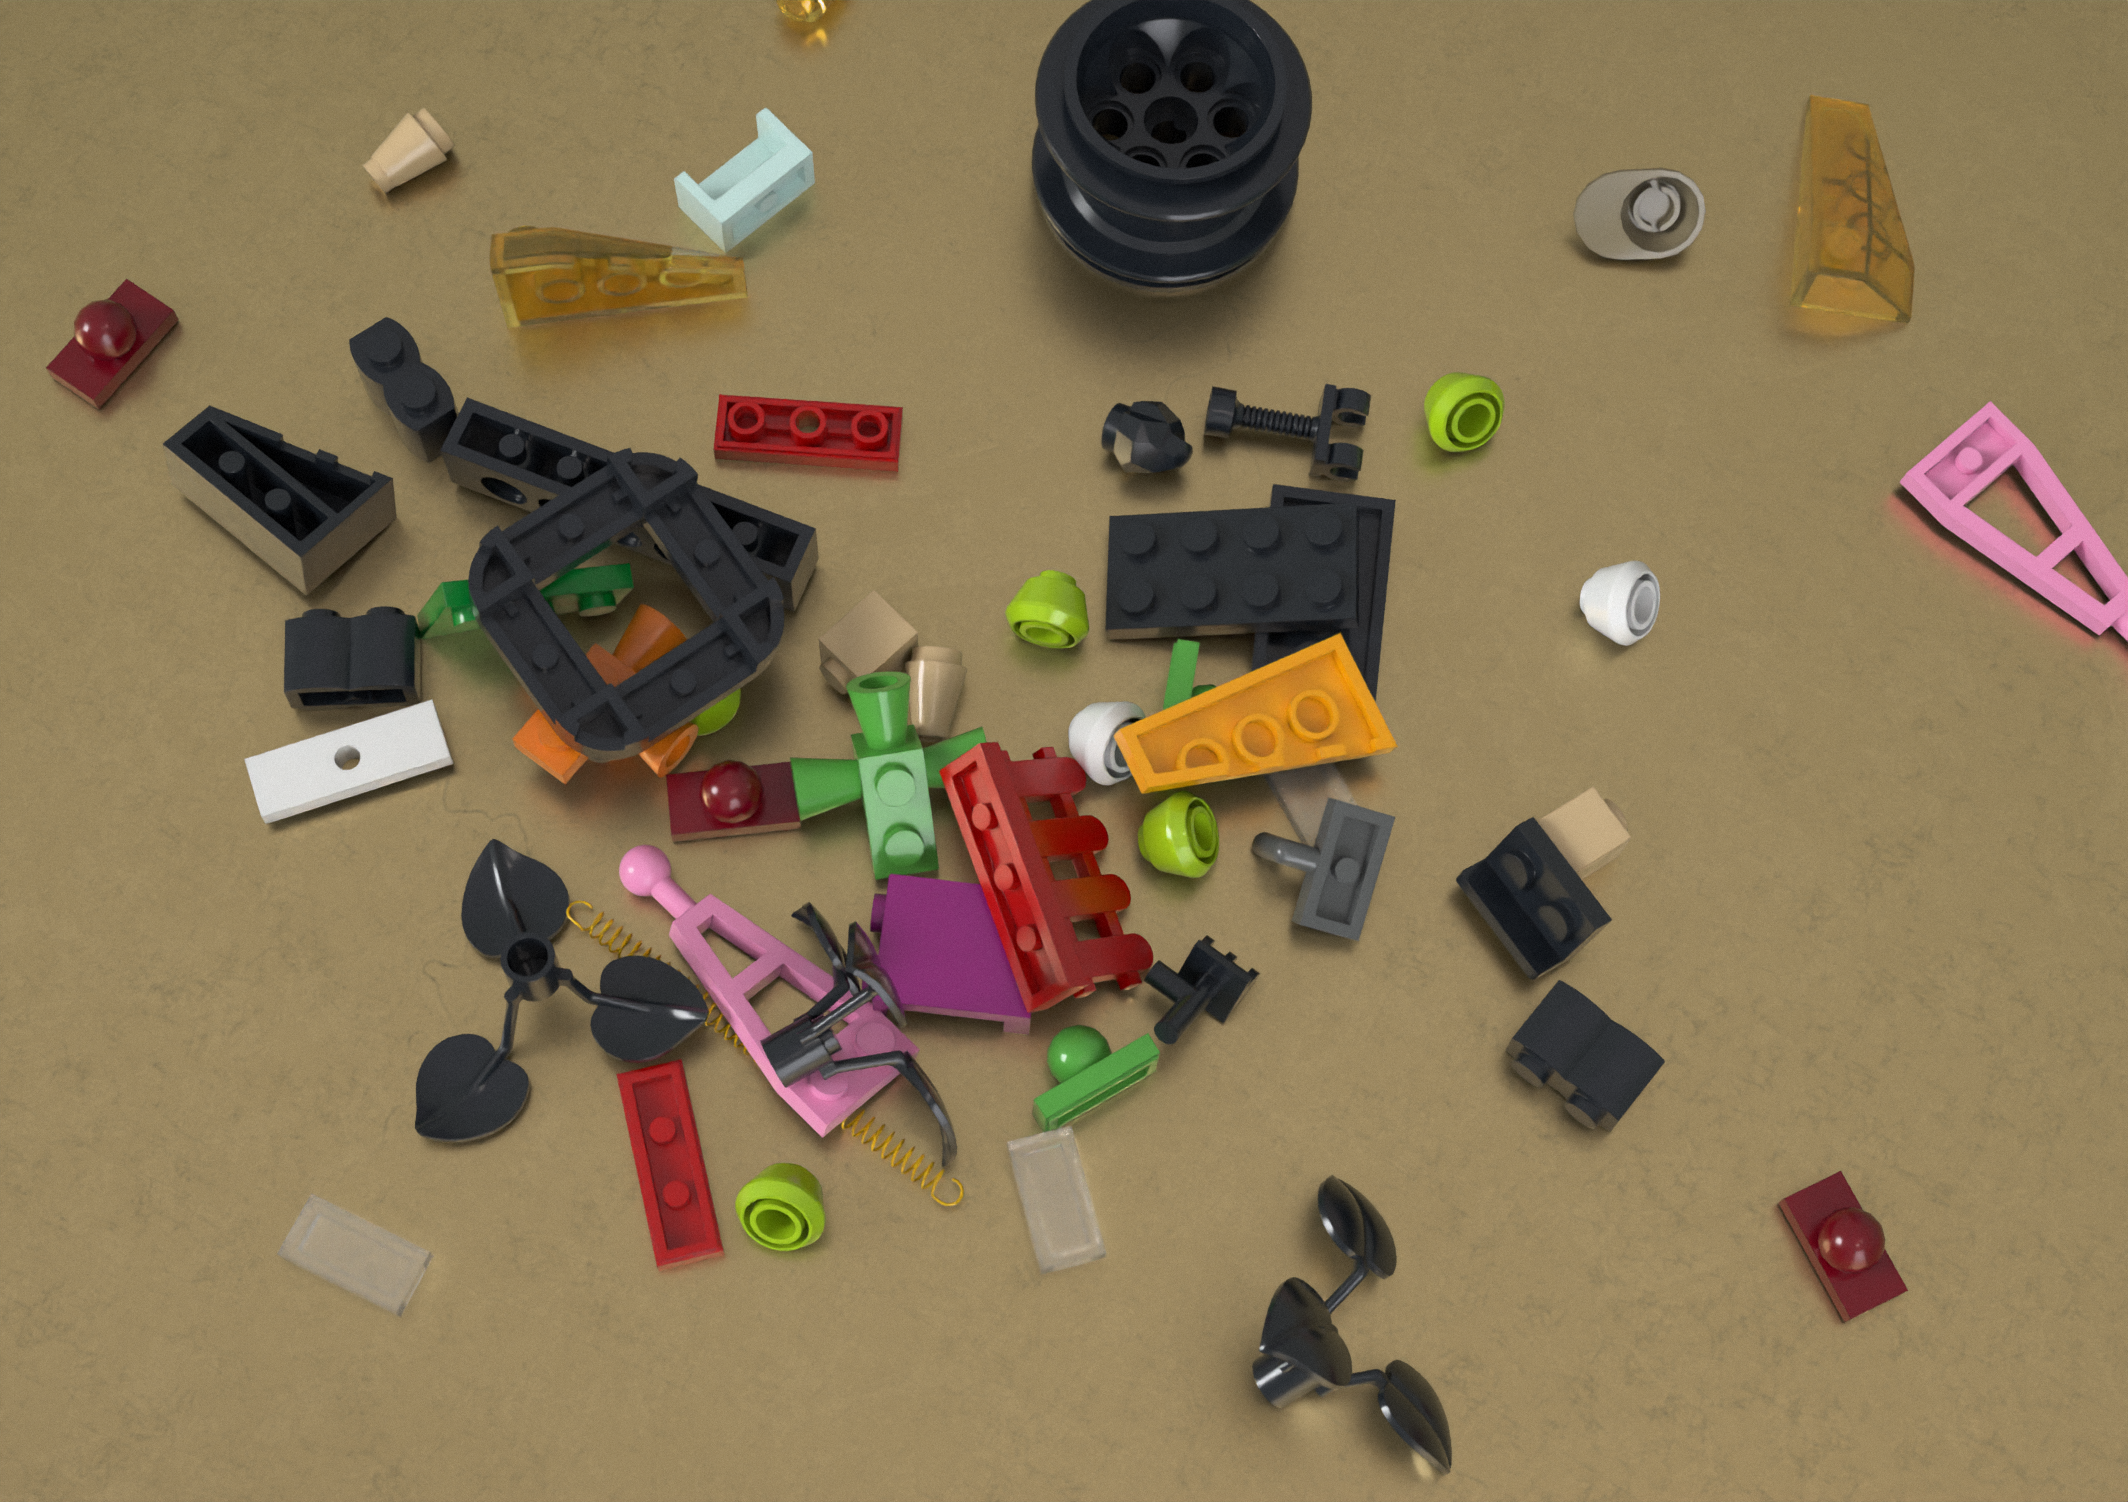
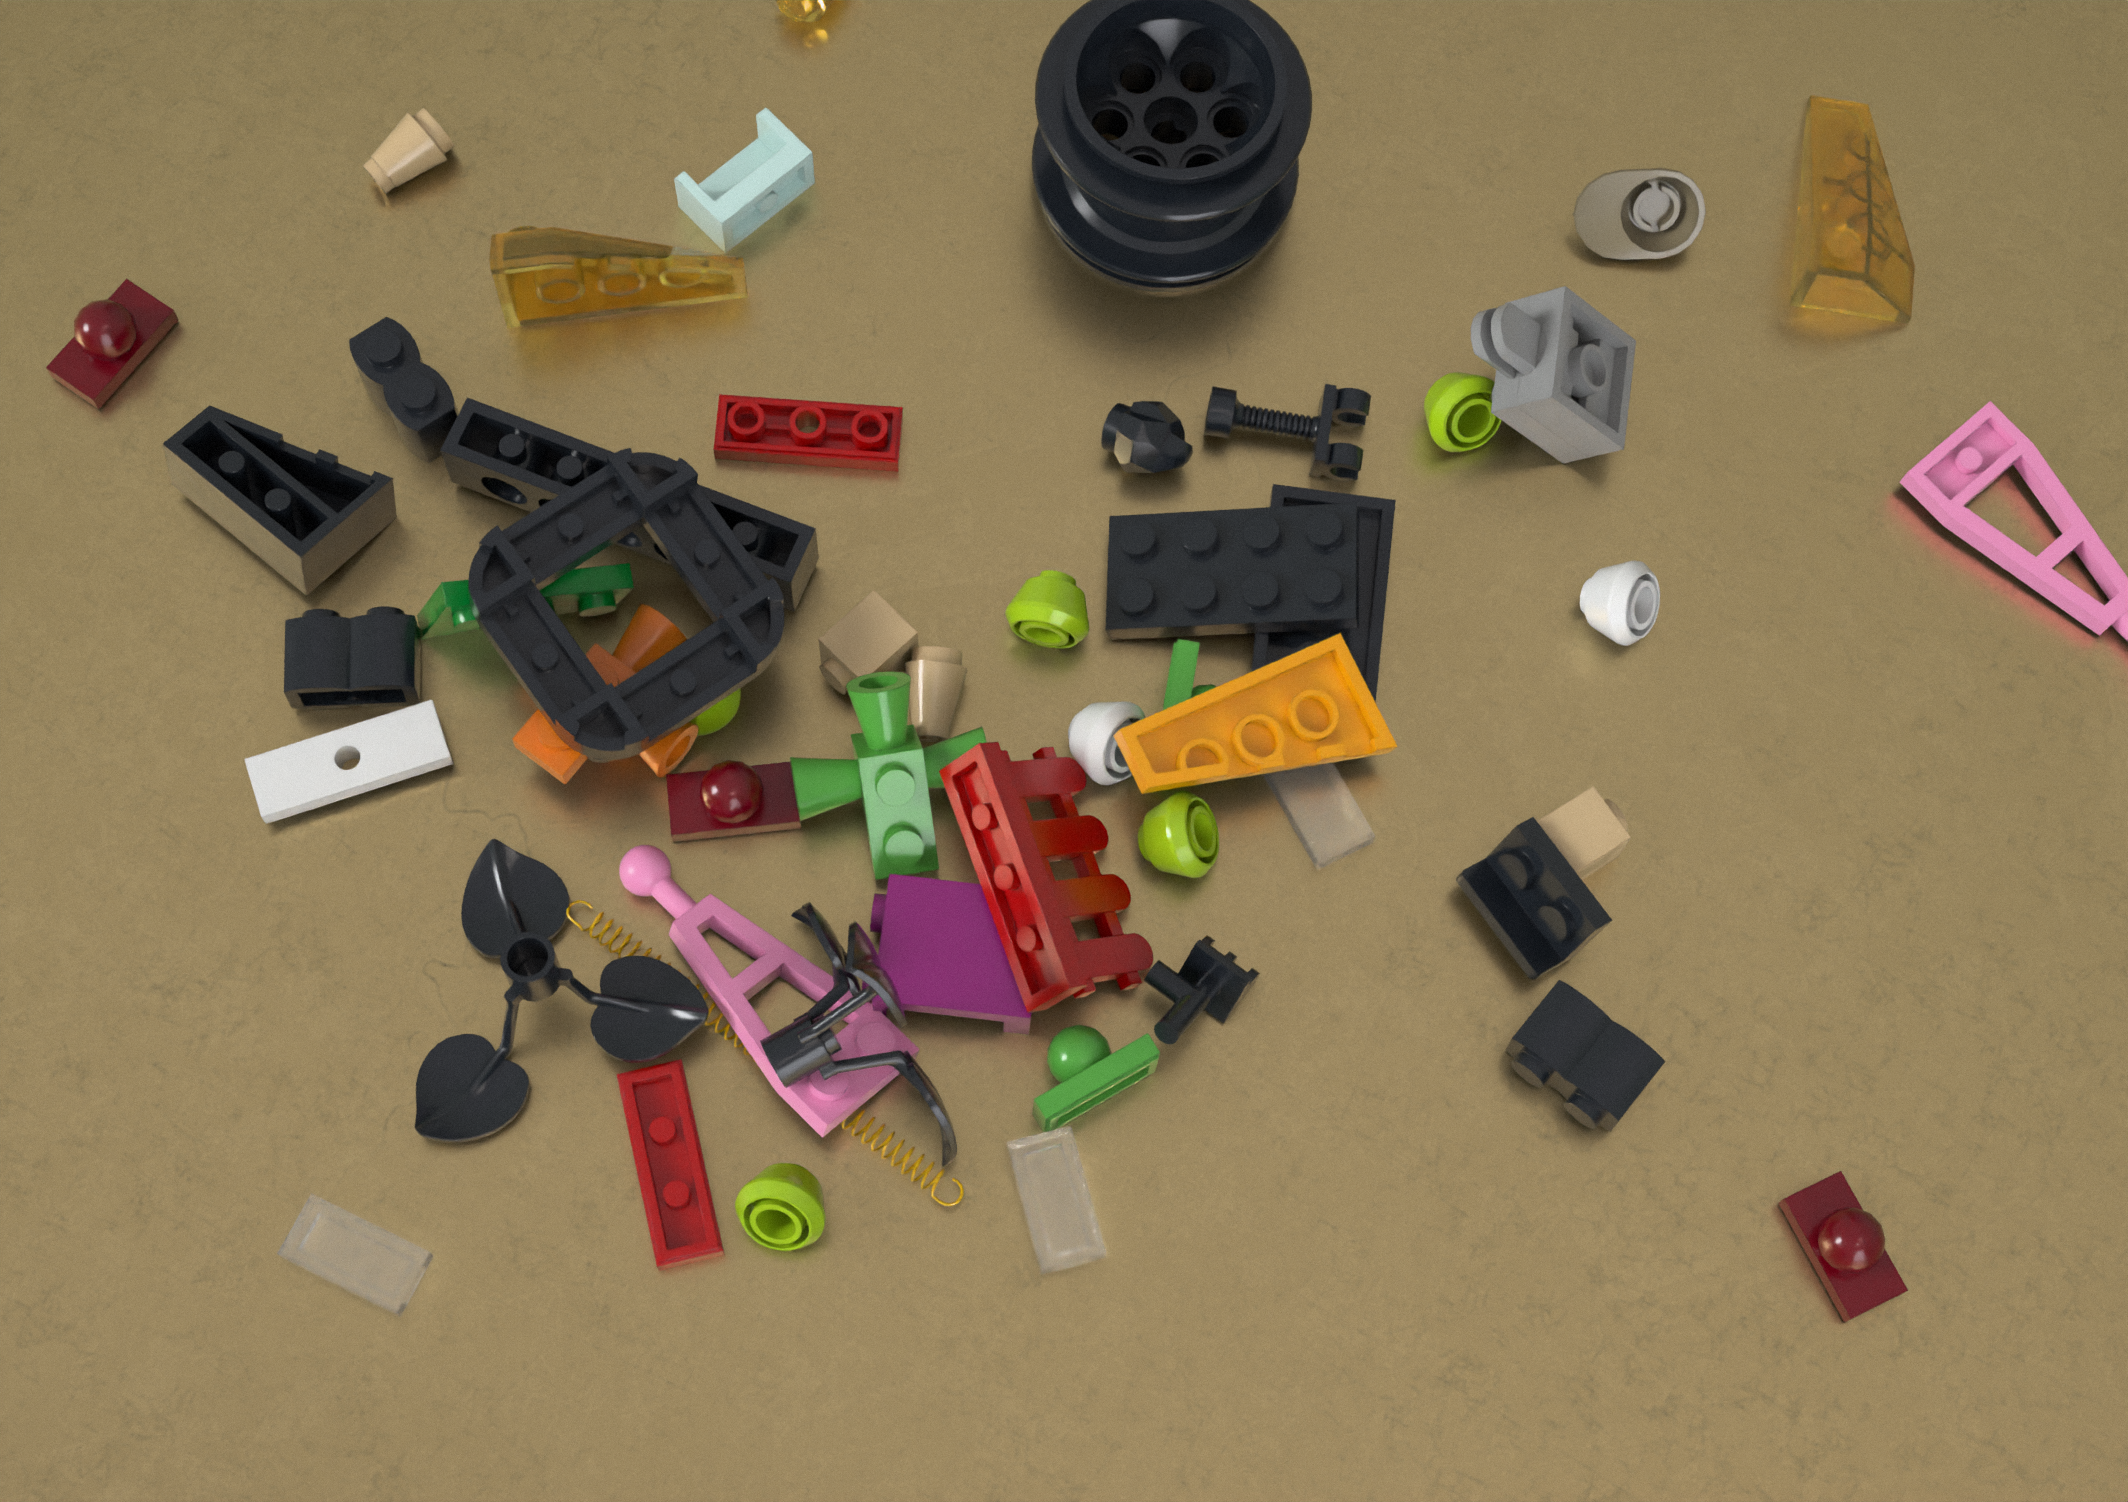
dark grey plate [1252,797,1395,941] -> none
black plant [1252,1175,1452,1476] -> none
none -> light grey brick [1471,286,1636,464]

